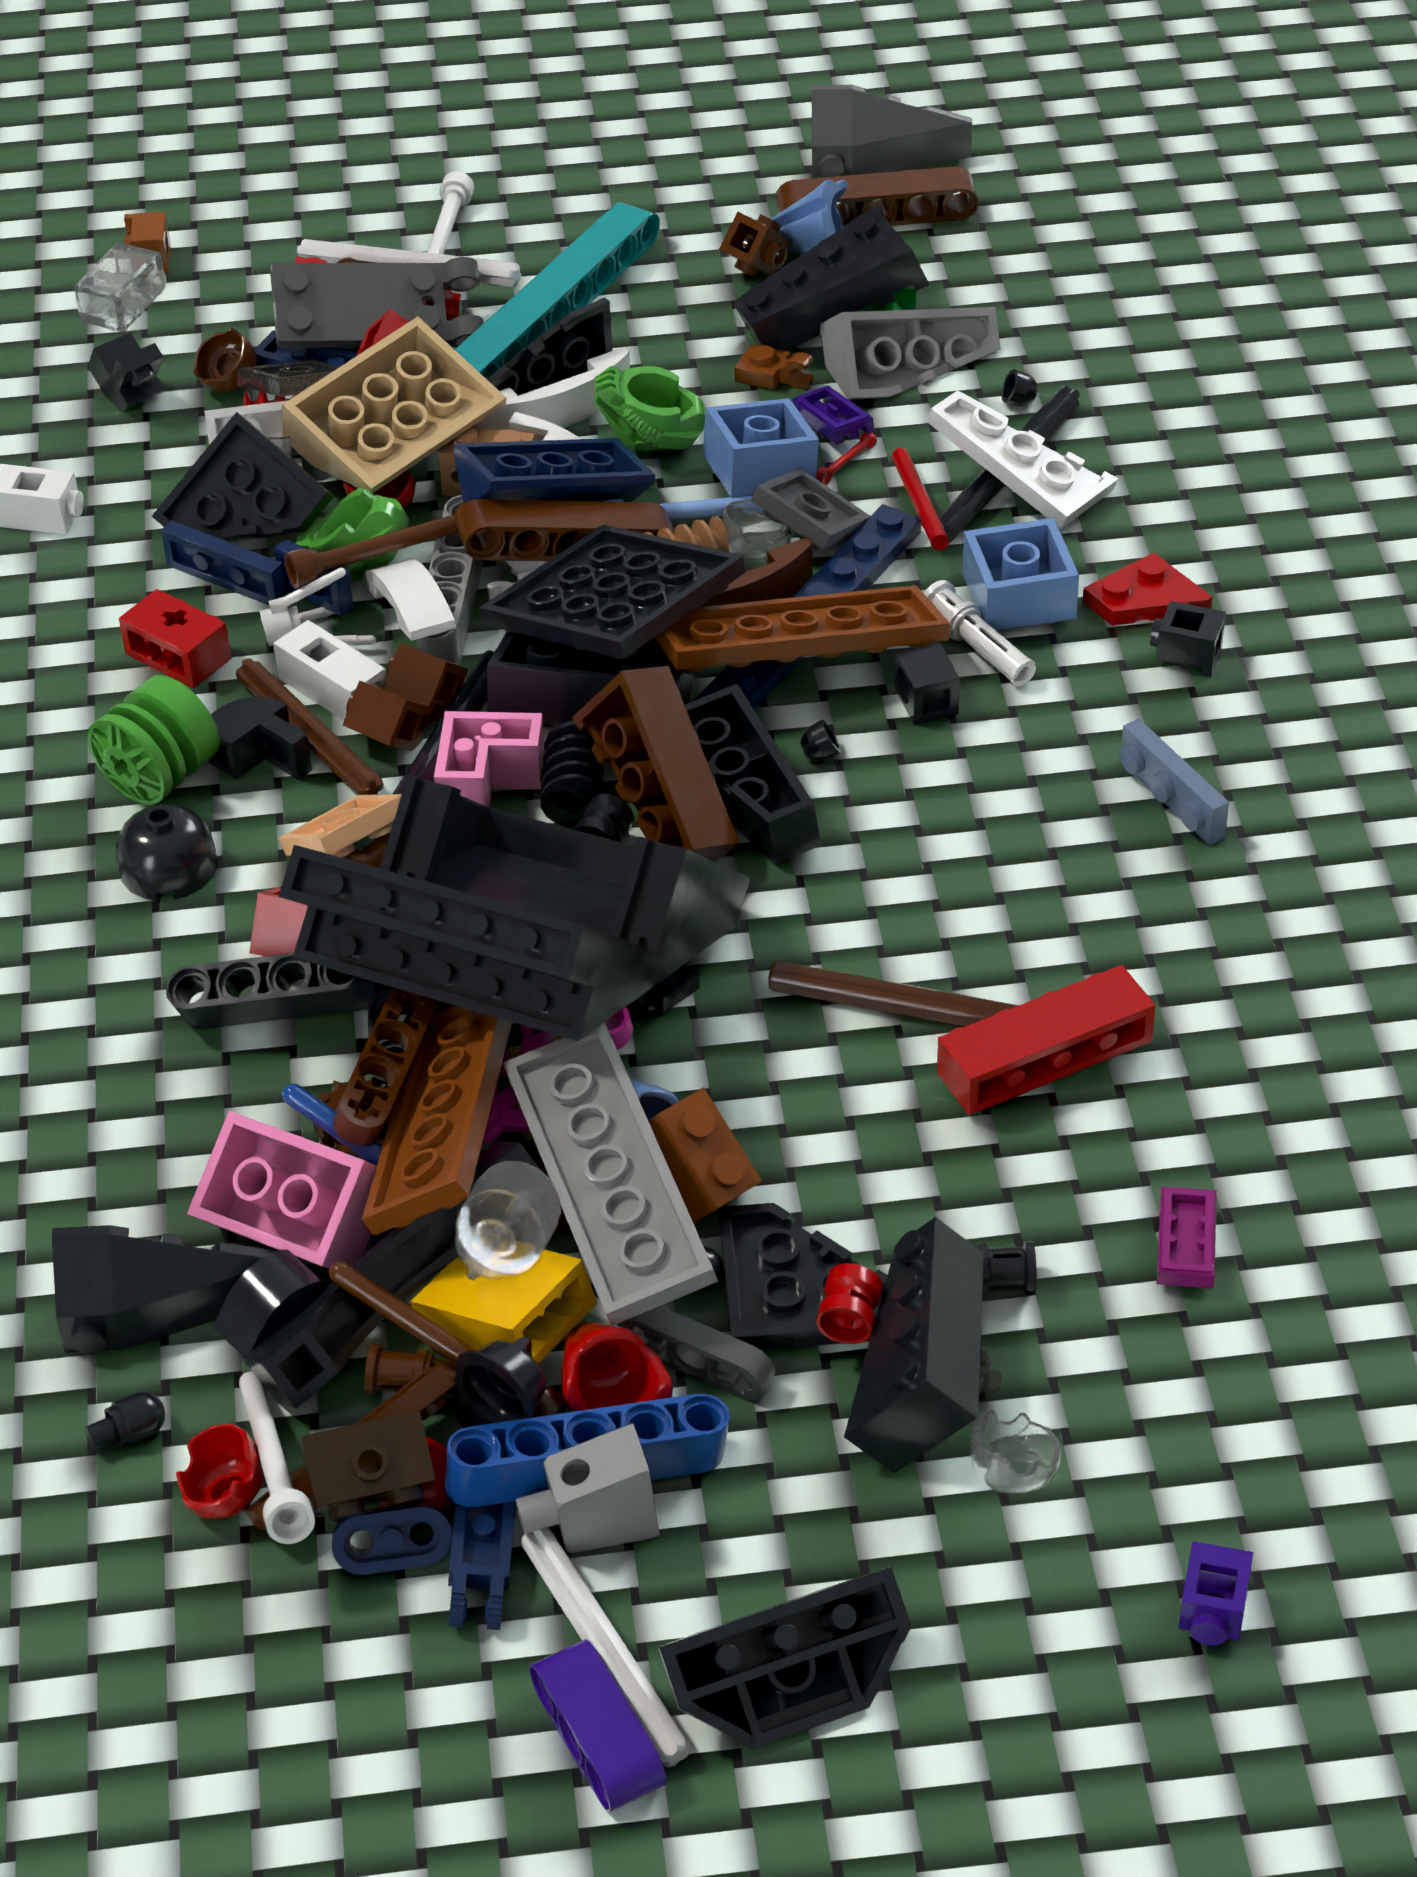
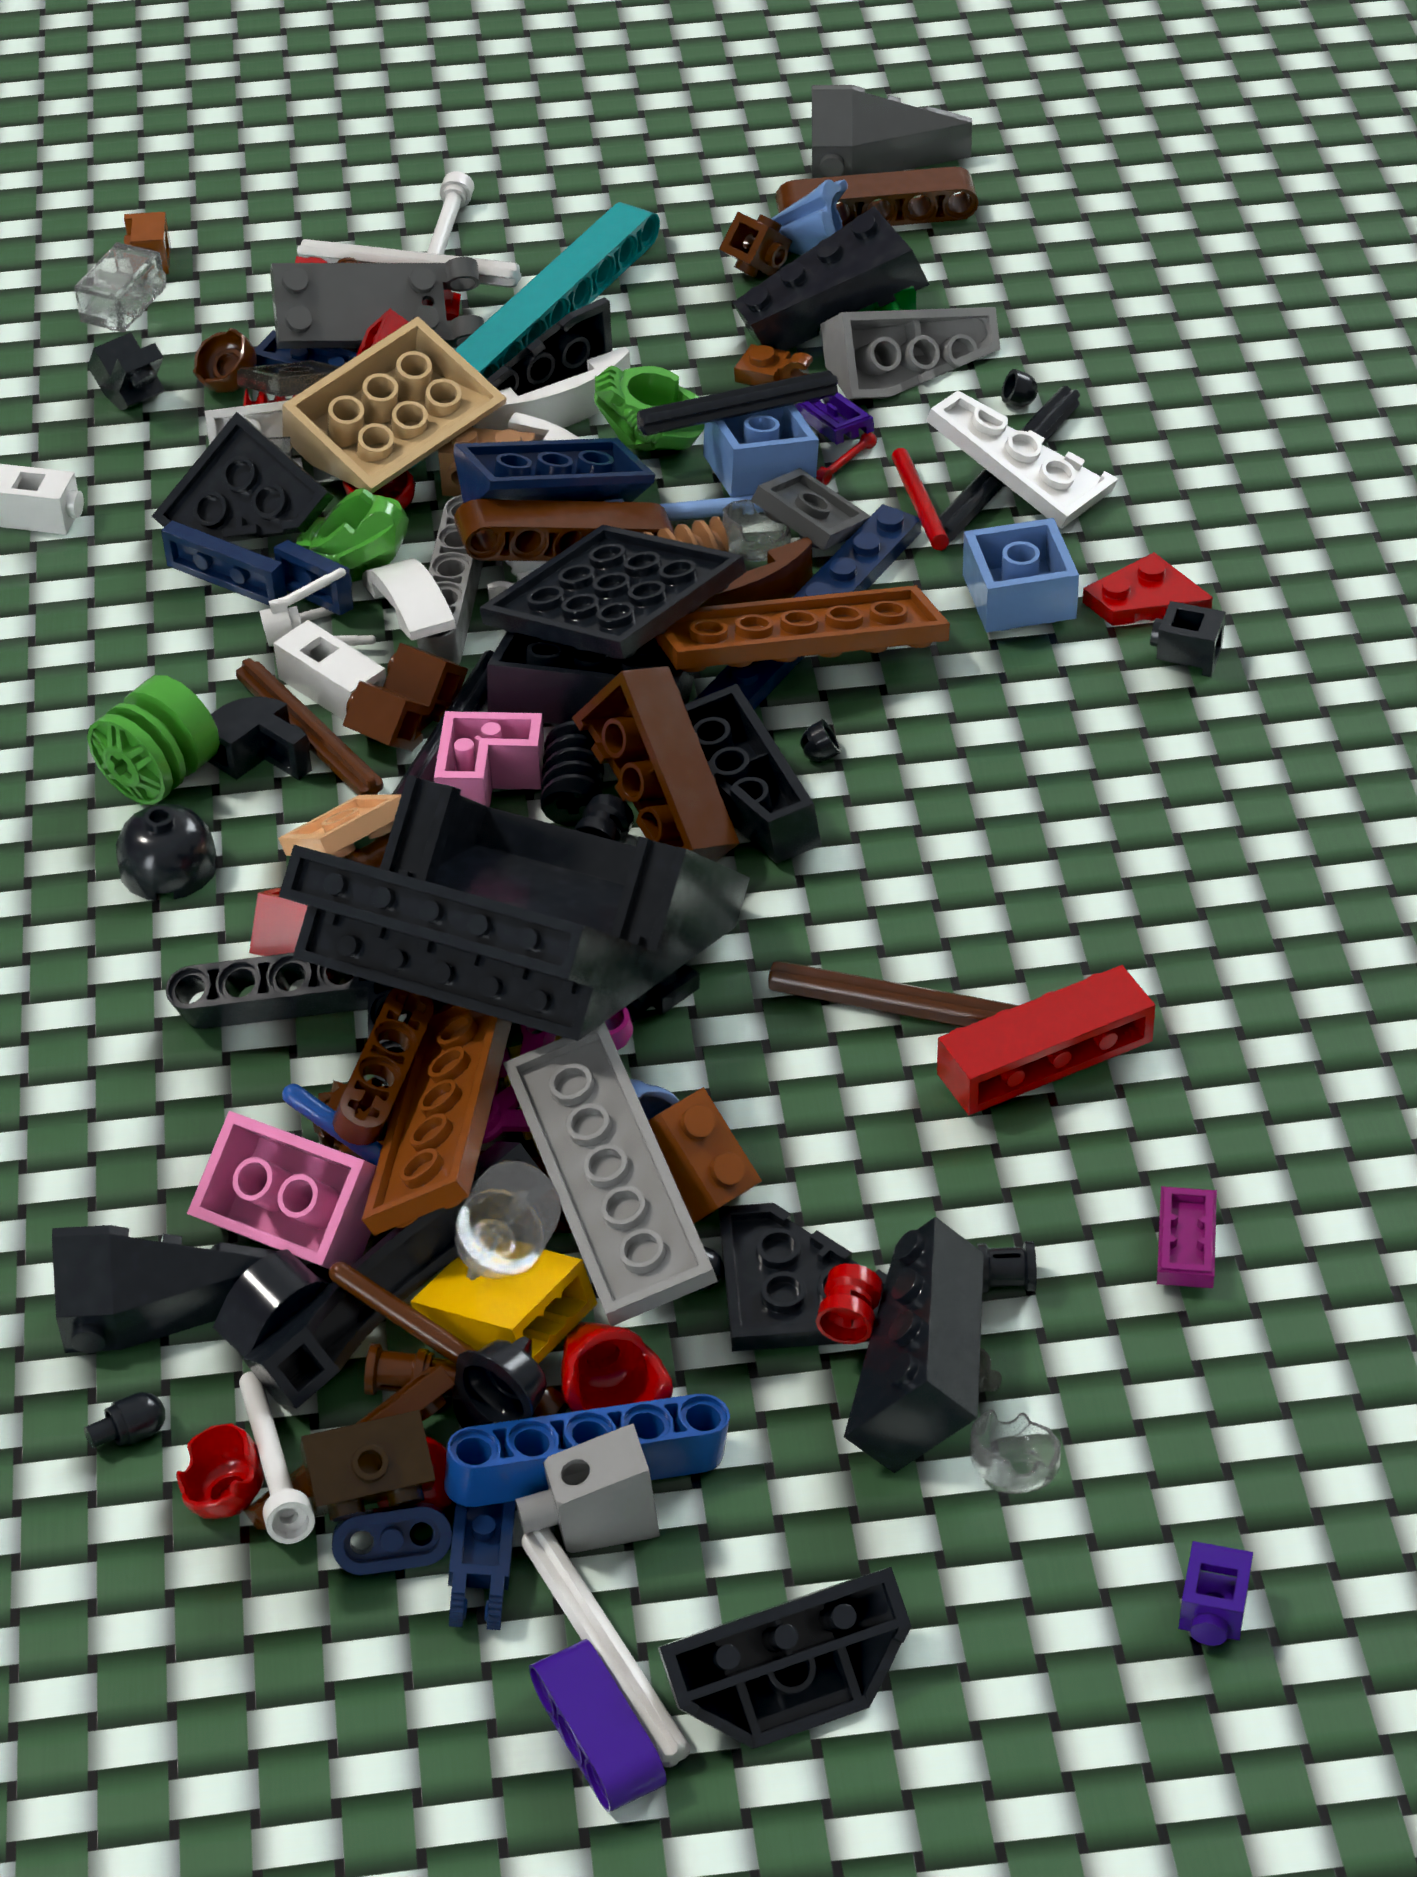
red brick [118,589,232,689] -> none
reddish brown piece [284,514,458,589] -> none
dark grey beam [617,1306,775,1400] -> none
black brick [895,643,960,724] -> none
white pin [924,580,1036,687] -> none
sand blue plate [1120,718,1229,846] -> none
none -> black axle [636,370,838,436]

